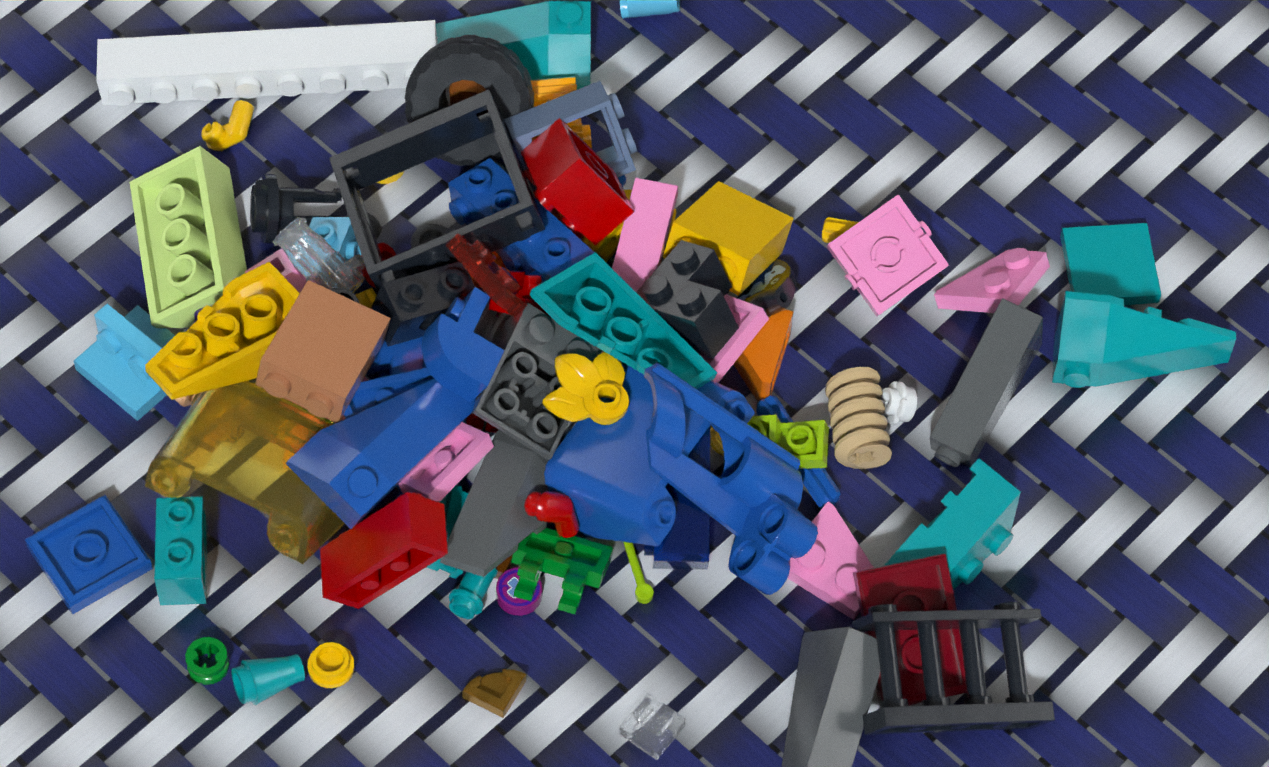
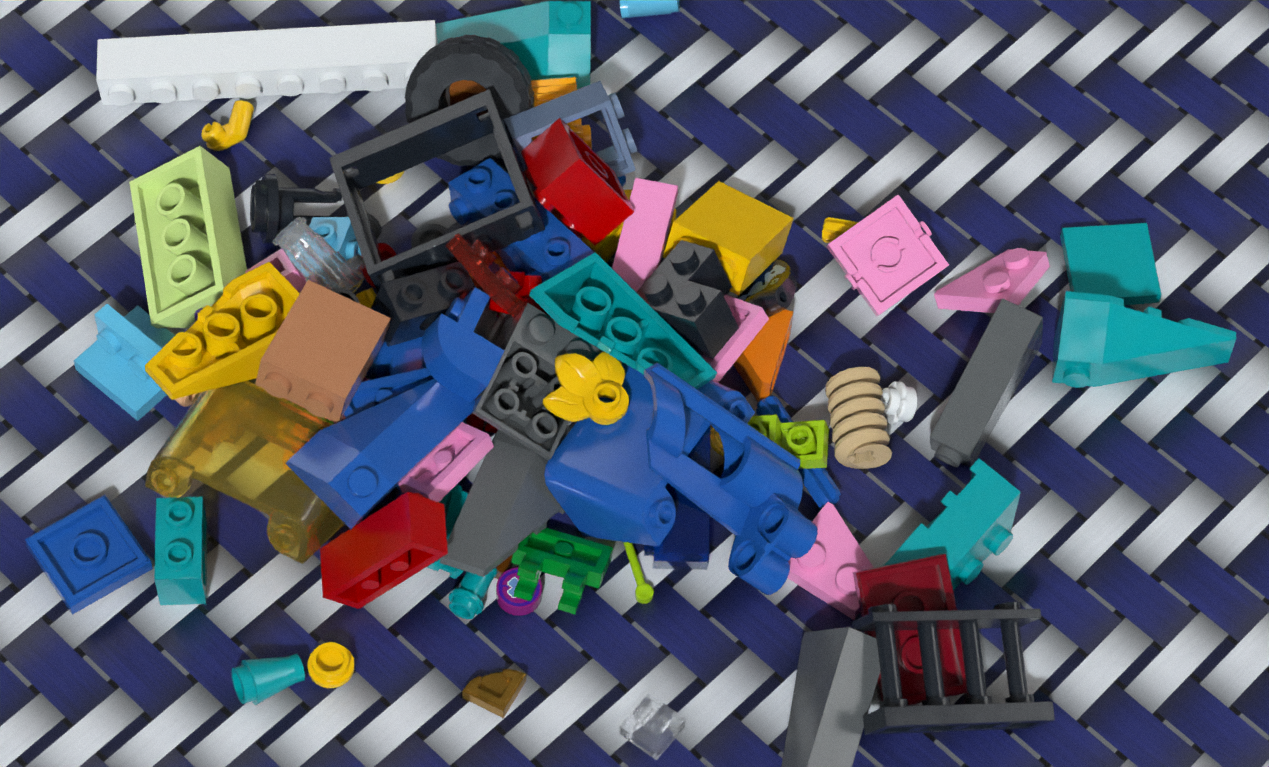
green bush [185,637,229,685] -> none
red arm [524,491,579,538] -> none

